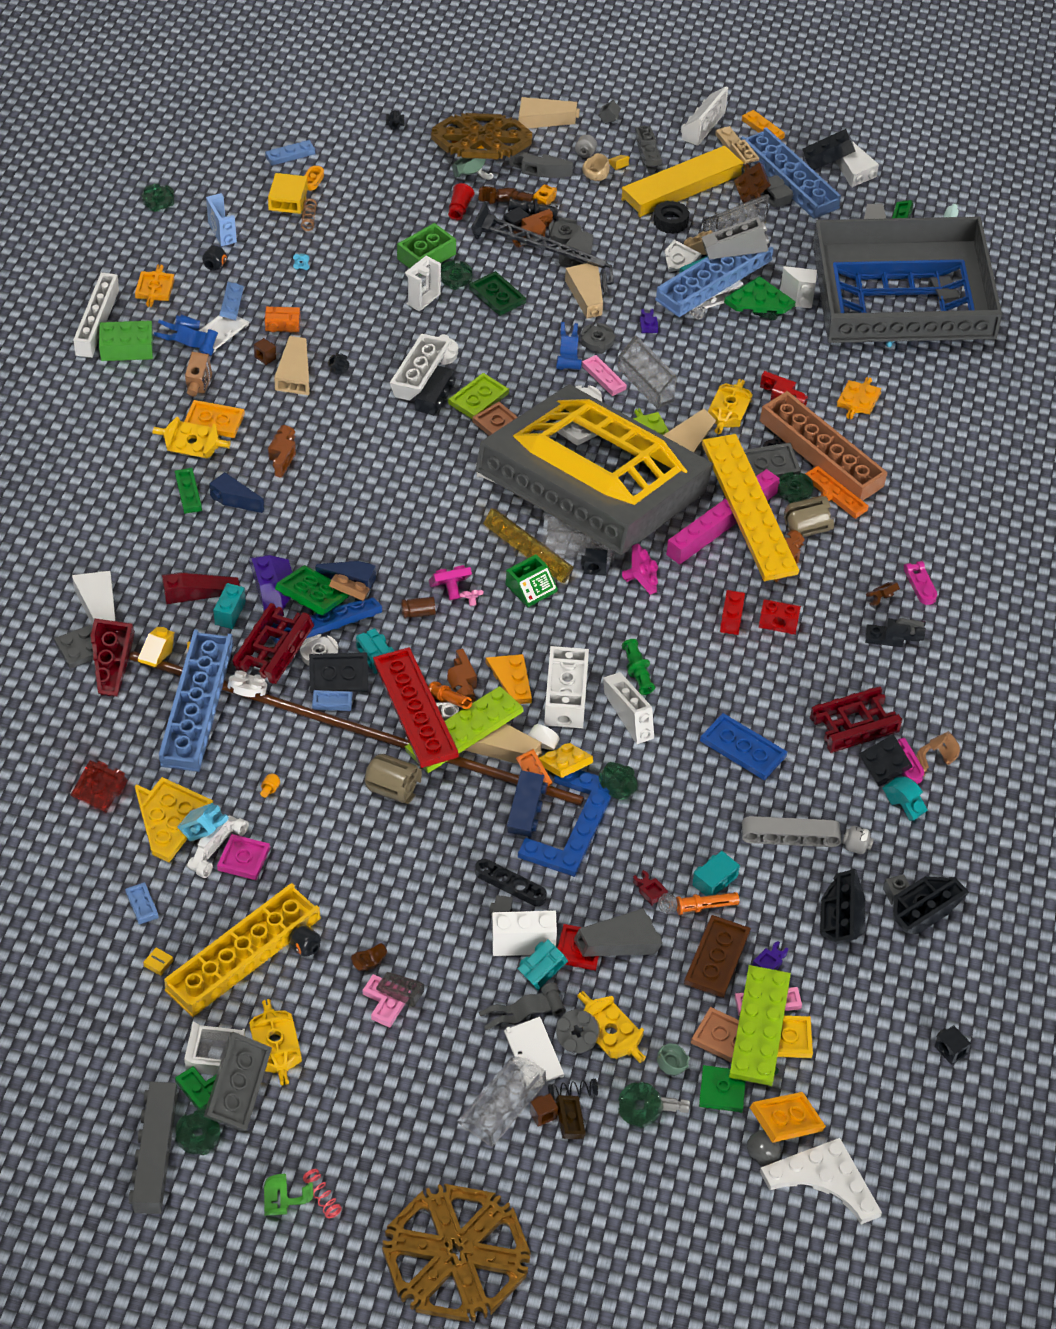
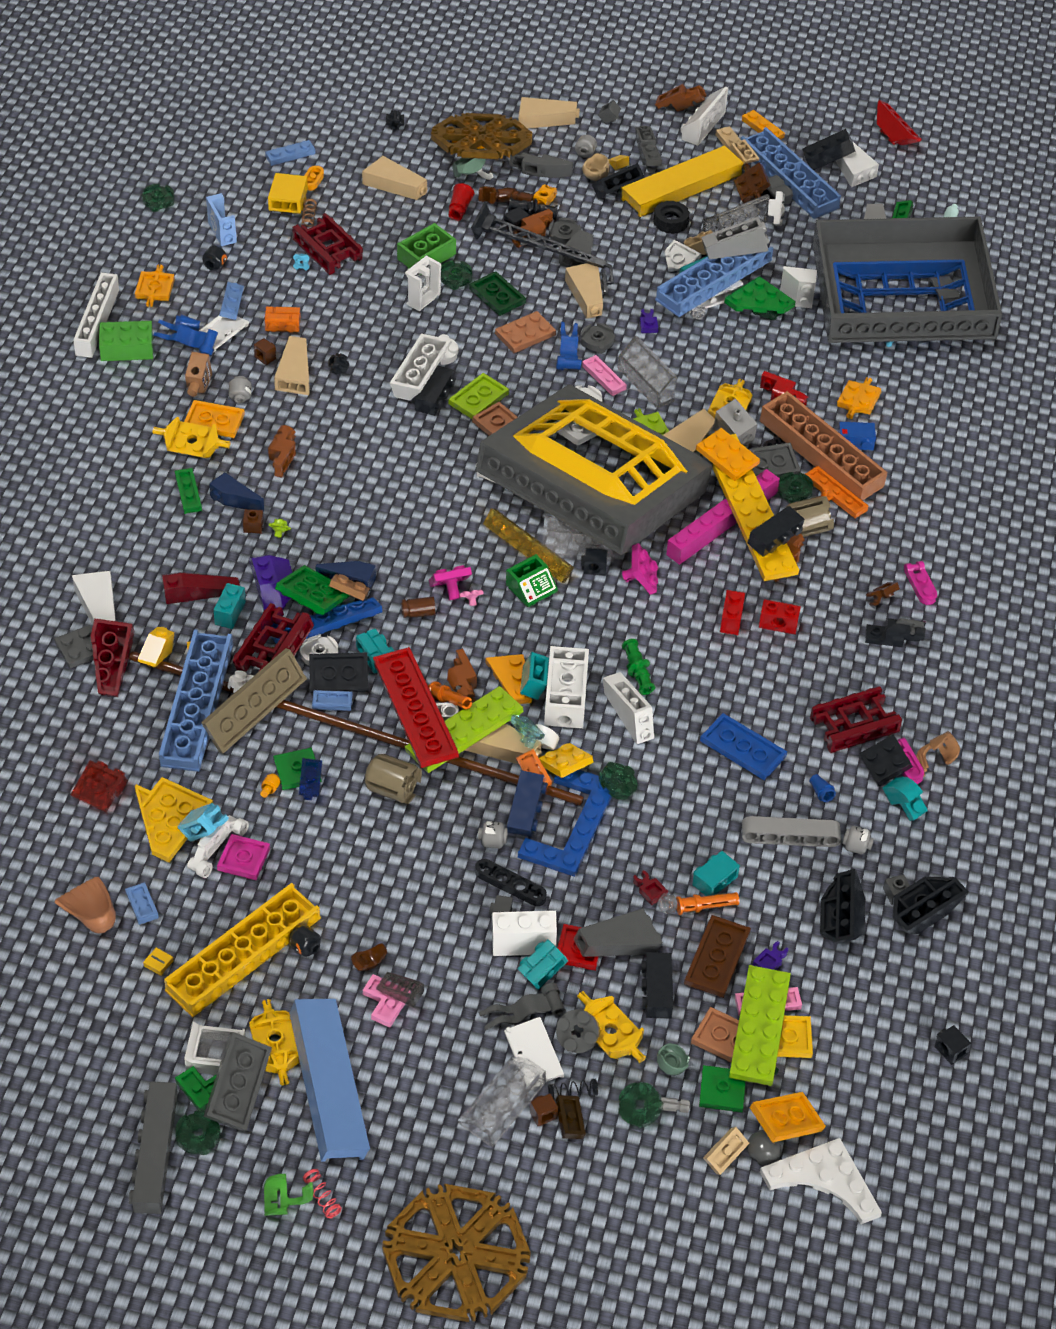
none -> nougat hair [55,877,116,934]
none -> dark tan plate [201,648,307,753]
none -> light grey head [228,376,252,403]
none -> reddish brown plate [243,509,264,534]
none -> lime plant [268,519,291,538]
none -> green plate [273,747,321,790]
none -> medium blue tile [289,999,370,1162]
none -> dark red fence [292,213,363,275]
none -> clear blue plate [299,758,322,801]
none -> tan slope [362,156,428,200]
none -> light grey head [478,821,508,849]
none -> nougat plate [495,311,556,353]
none -> clear light blue plate [510,715,545,748]
none -> teal brick [520,652,549,700]
none -> black brick [592,163,645,200]
none -> black brick [641,952,673,1019]
none -> dark orange plate [655,84,706,111]
none -> light orange plate [696,428,760,481]
none -> tan plate [703,1127,749,1175]
none -> light grey piece [713,398,757,446]
none -> black brick [747,506,805,557]
none -> white plate [768,191,785,226]
none -> blue cone [809,774,836,802]
none -> blue brick [838,422,876,450]
none -> red wedge [877,100,922,145]

